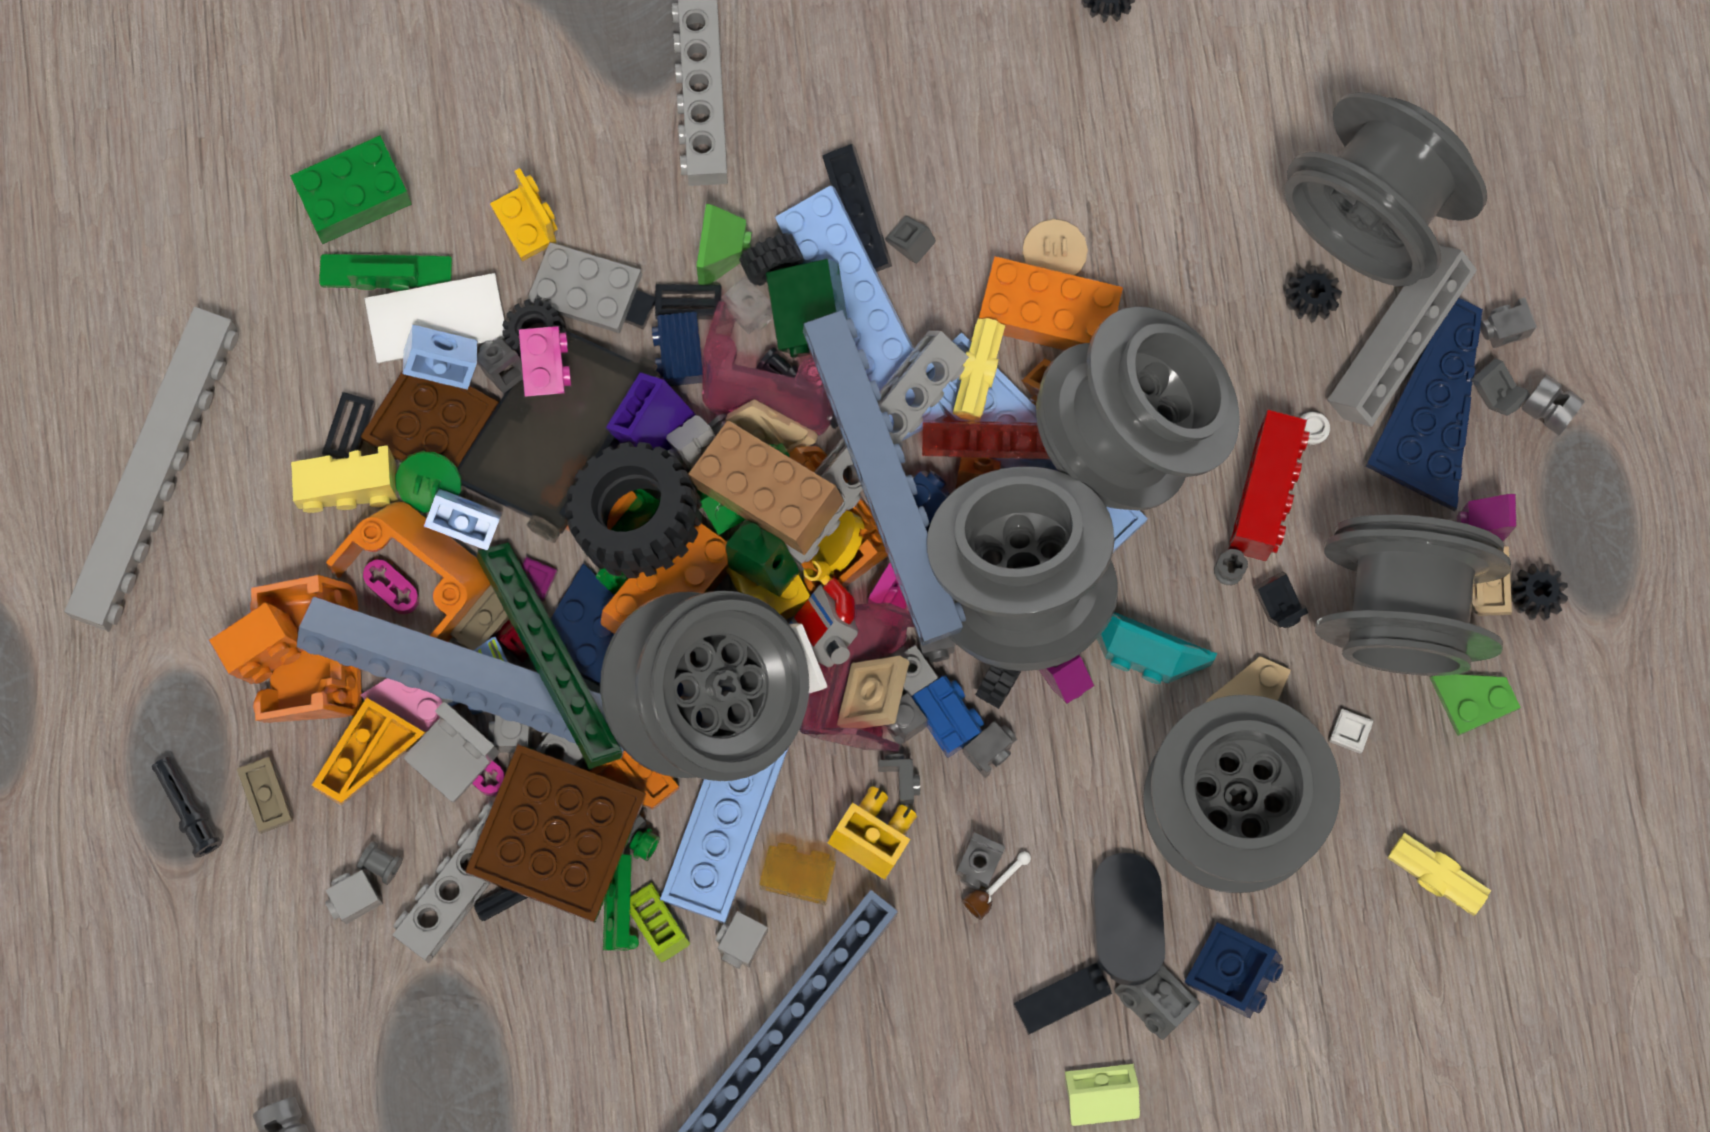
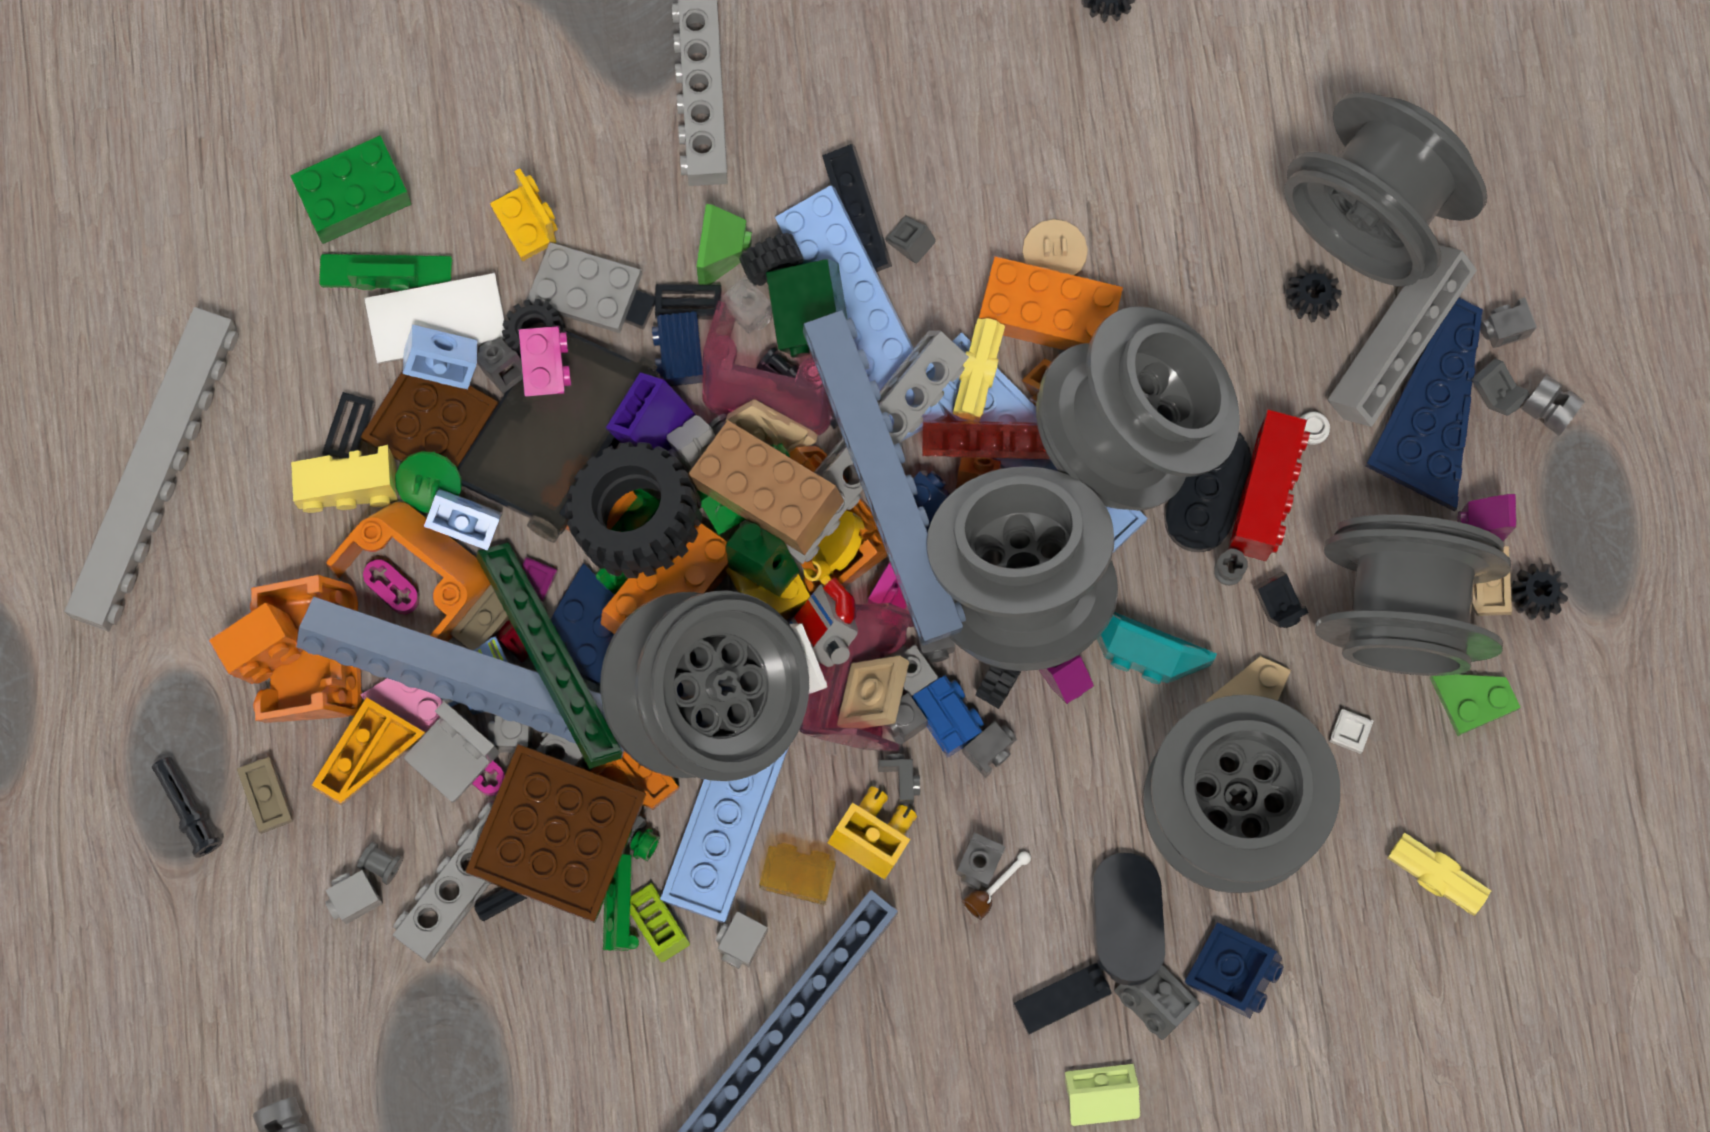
none -> black tile [1164,432,1252,552]

